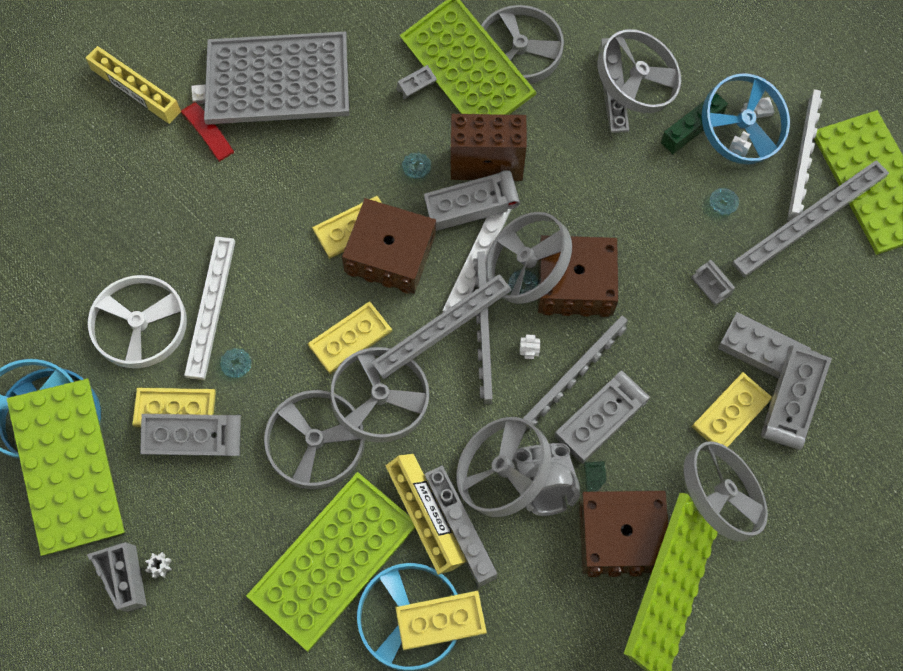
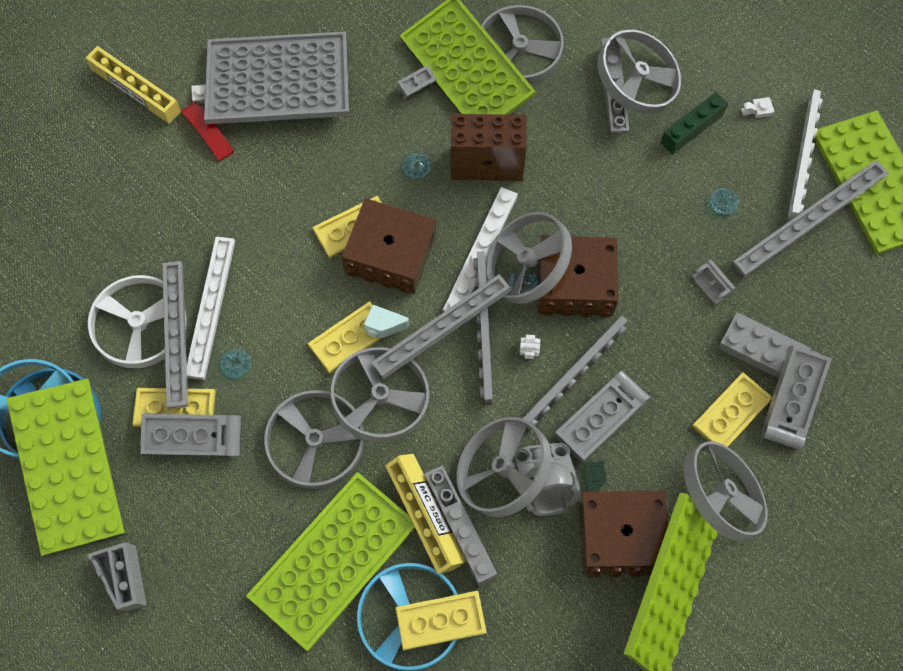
white gear [145,552,172,579] -> none
light grey hinge [424,170,520,231] -> none
dark azure piece [702,73,790,164] -> none
white plate [729,131,752,157] -> none
none -> light grey plate [162,261,188,409]
none -> light aqua slope [364,305,409,338]

